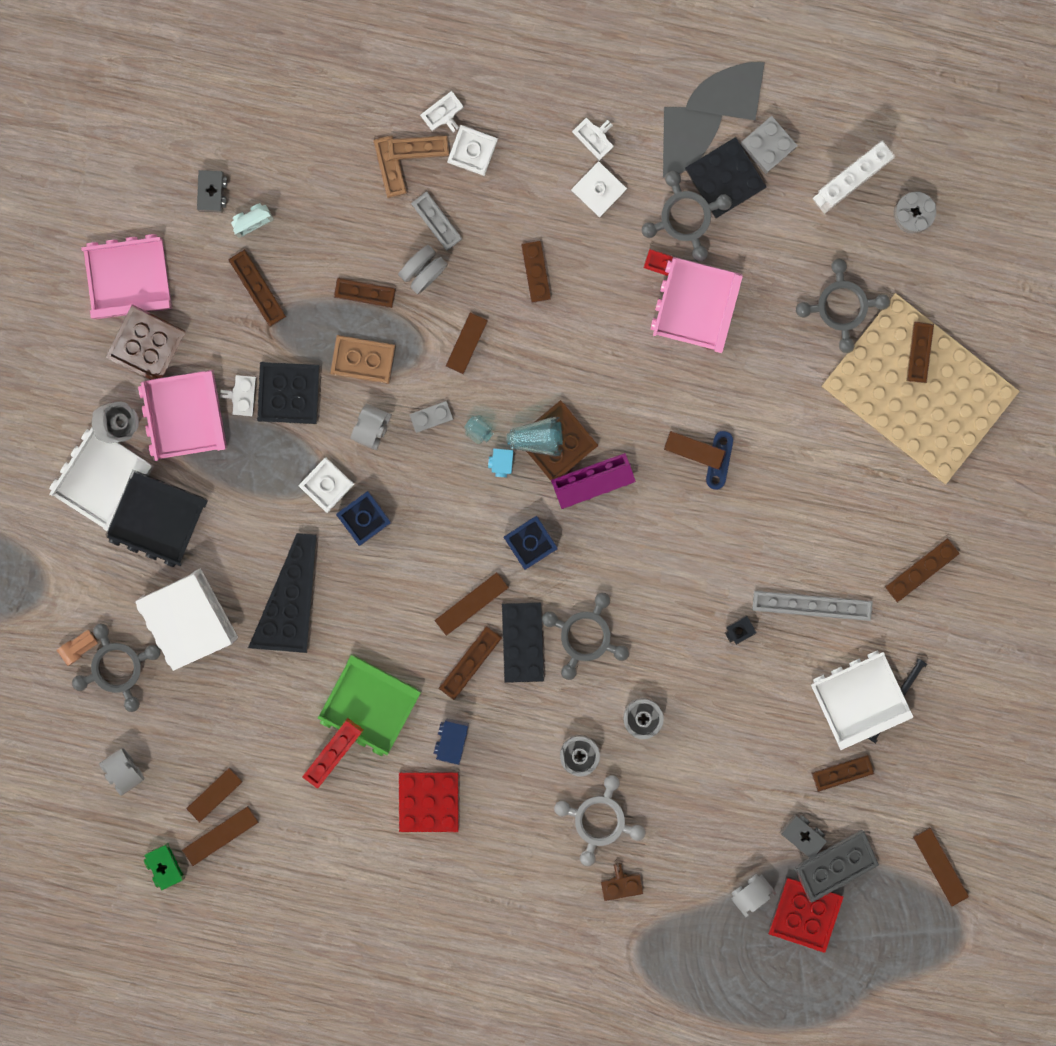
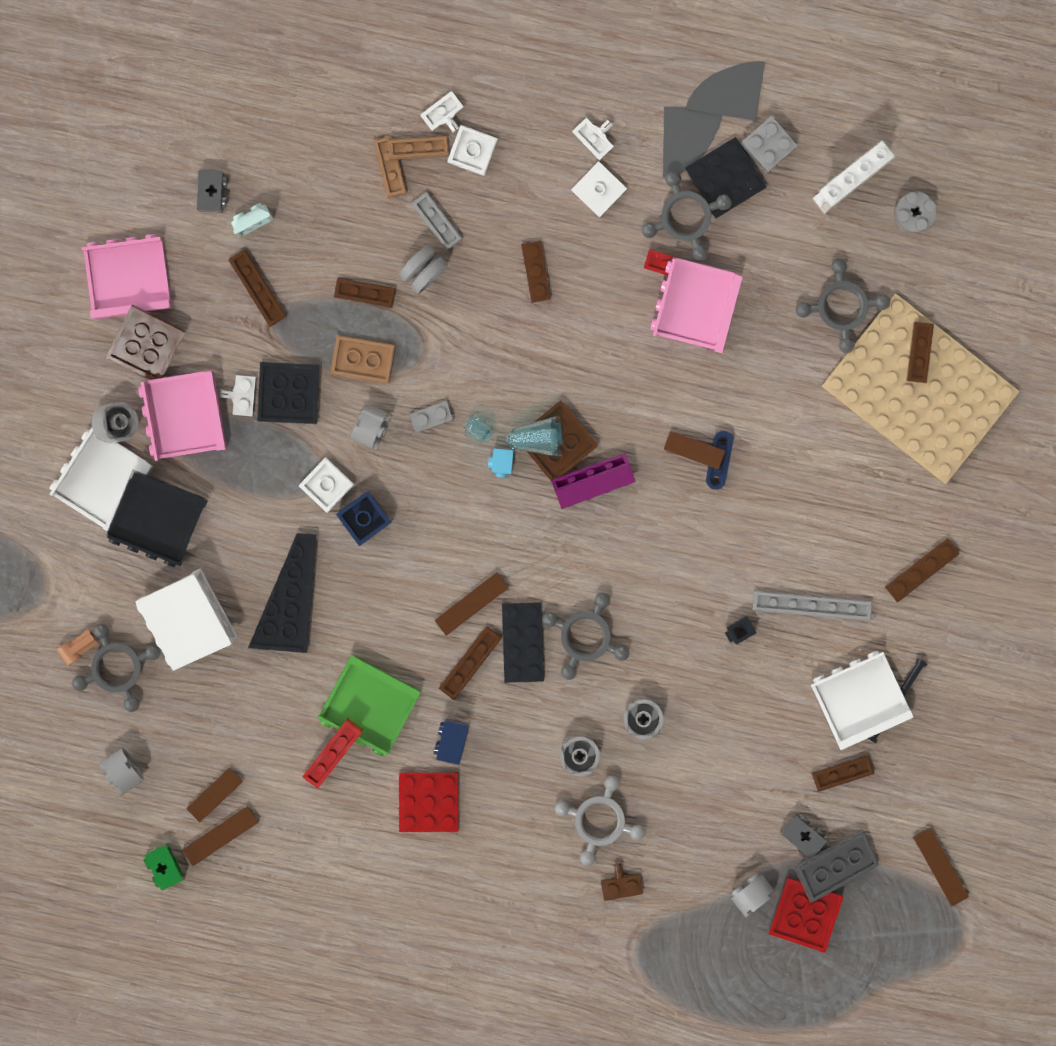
reddish brown tile [446,312,488,375] -> none
dark blue brick [503,515,558,570] -> none

